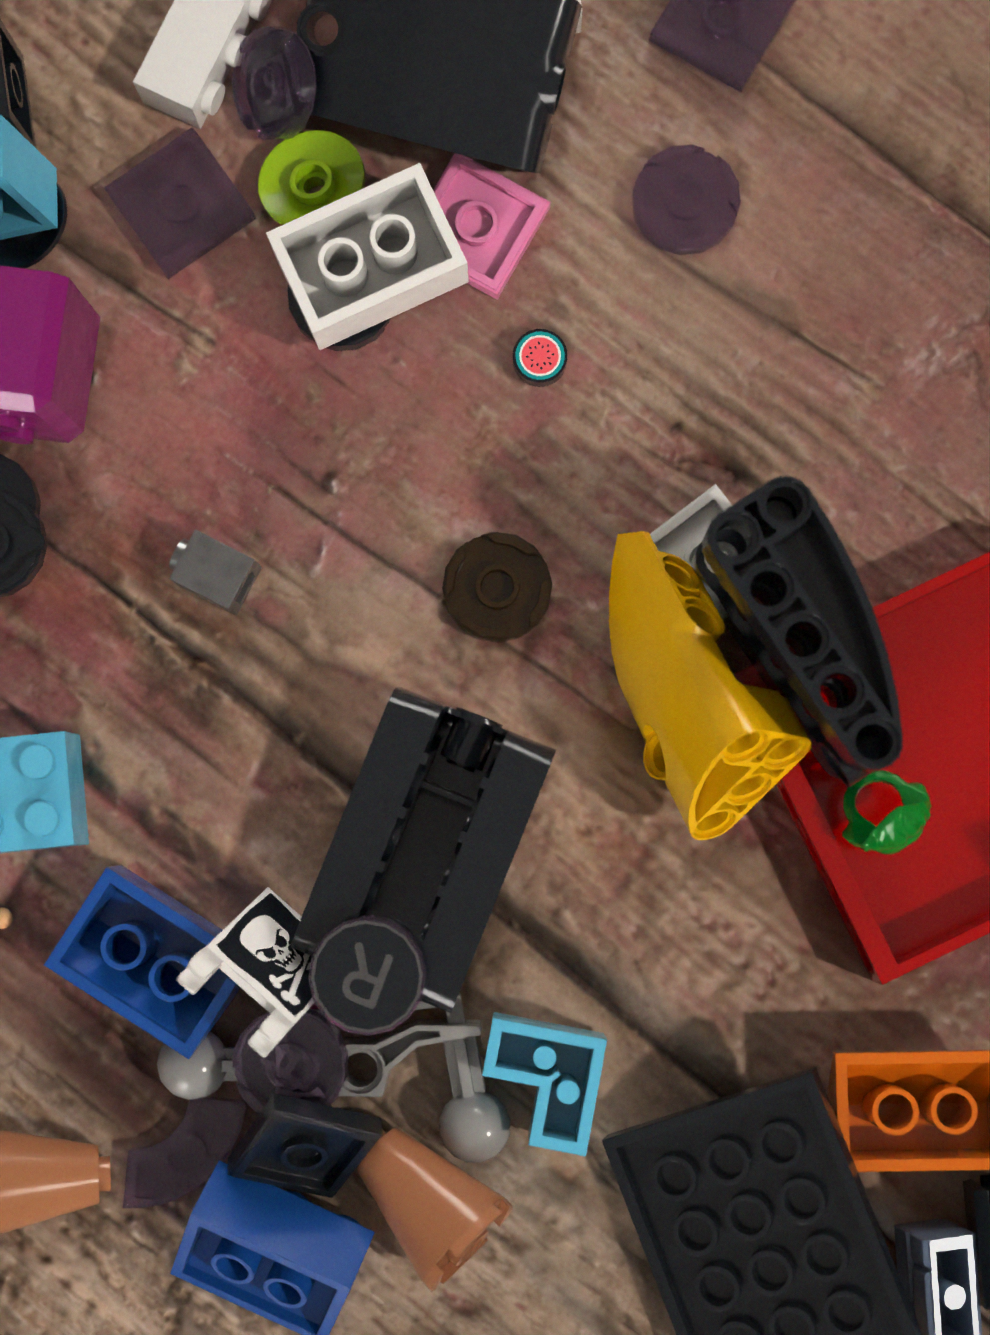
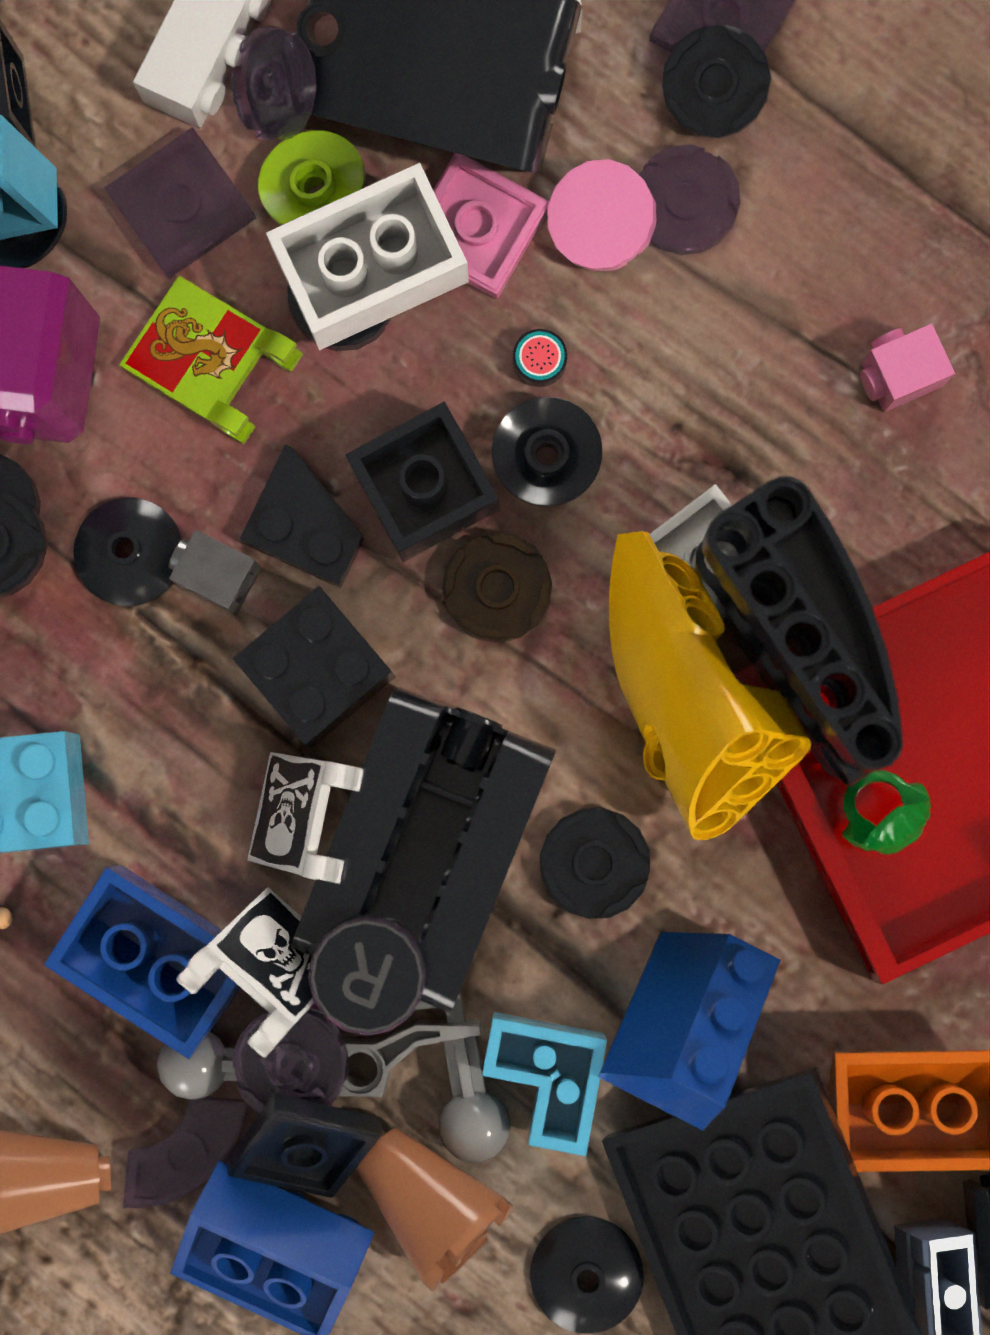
none -> black dish [74,497,182,606]
none -> flag [119,276,303,444]
none -> black brick [232,586,396,748]
none -> black wing [240,445,364,588]
none -> white flag [247,752,364,884]
none -> black brick [345,401,499,562]
none -> black dish [492,397,602,507]
none -> black dish [530,1216,644,1334]
none -> black tile [540,808,650,919]
none -> bright pink tile [547,159,656,272]
none -> blue slope [598,932,781,1130]
none -> black tile [662,25,771,138]
none -> bright pink brick [860,324,955,412]

